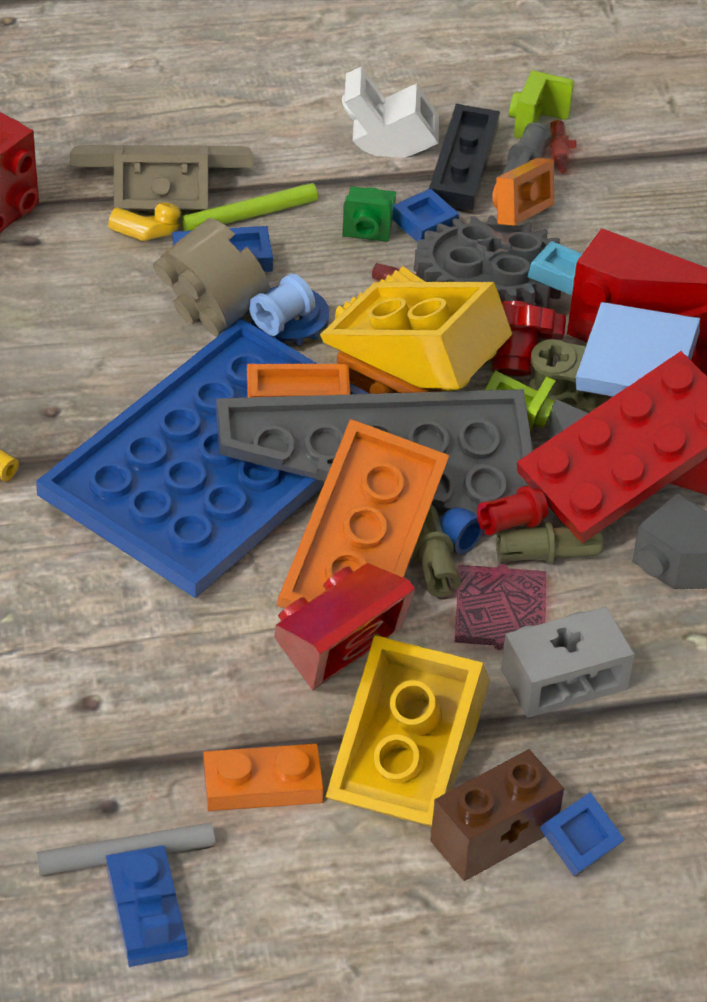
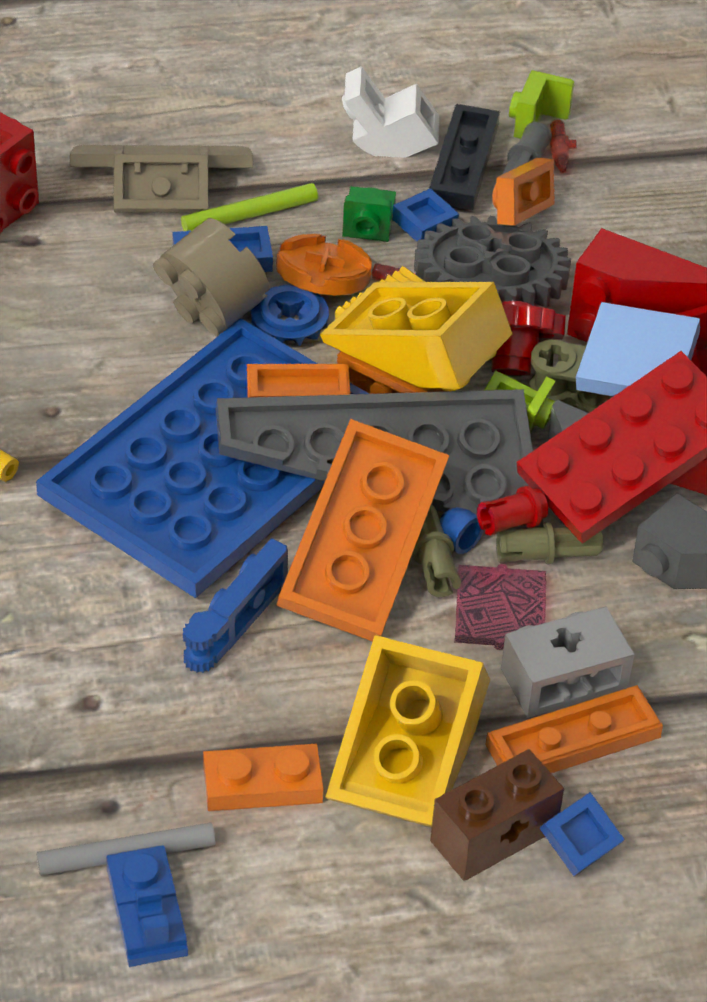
yellow arm [108,202,181,241] -> none
light blue bush [249,273,315,336] -> none
red slope [274,563,415,691] -> none
medium azure tile [528,241,582,295] -> none
none -> blue hinge [183,538,288,673]
none -> orange tile [276,234,372,296]
none -> orange tile [485,685,663,773]

